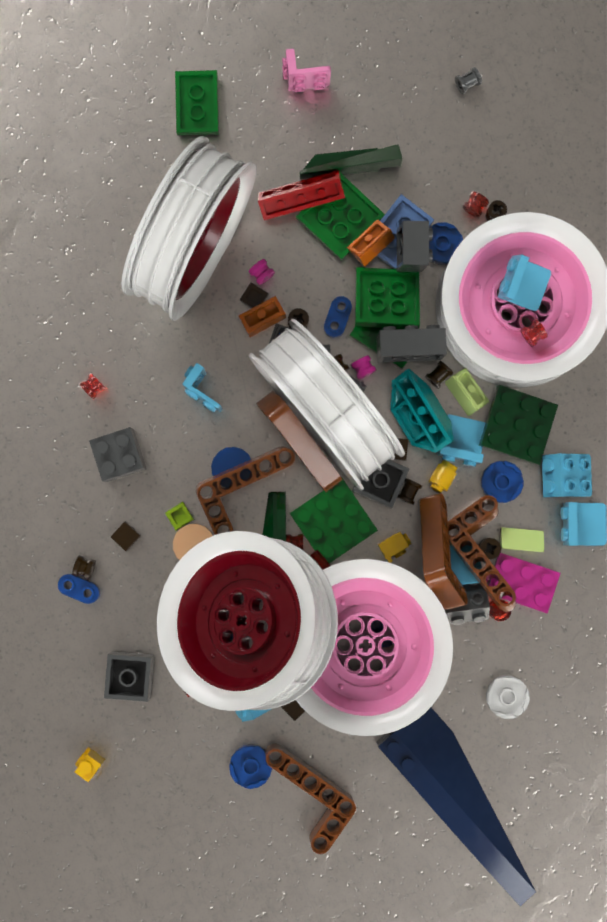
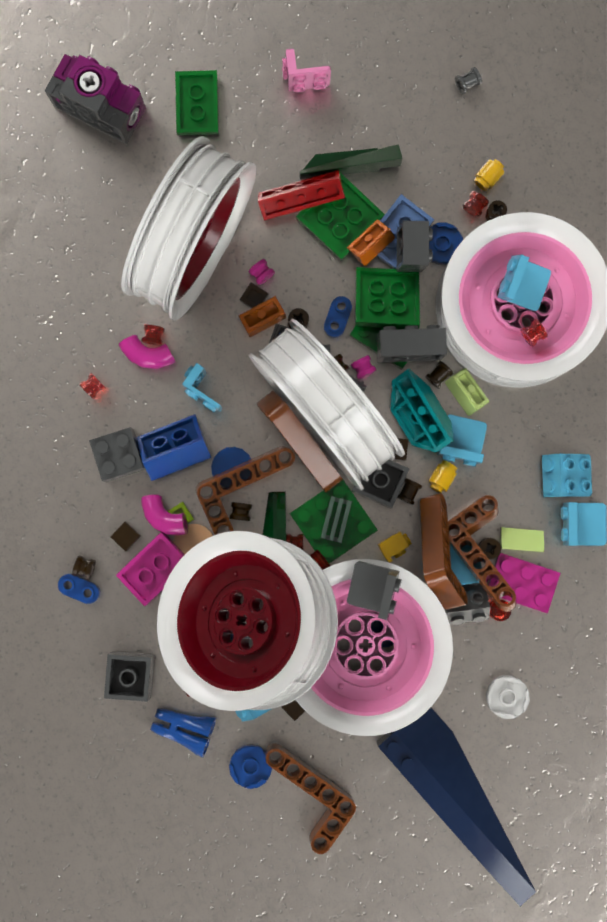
yellow brick [74,747,106,782] -> none
dark green plate [479,385,558,465] -> none
blue tile [481,461,524,503] -> none
none -> piece [45,54,146,144]
none -> dark pink plate [116,532,185,606]
none -> dark pink cylinder [119,335,175,369]
none -> blue slope [136,414,211,481]
none -> clear red wheel [141,324,165,346]
none -> dark pink cylinder [141,495,188,535]
none -> blue piece [150,708,217,758]
none -> dark brown wheel [229,502,252,521]
none -> sand green tile [321,496,352,543]
none -> dark grey bracket [347,561,402,620]
none -> yellow brick [474,159,504,192]

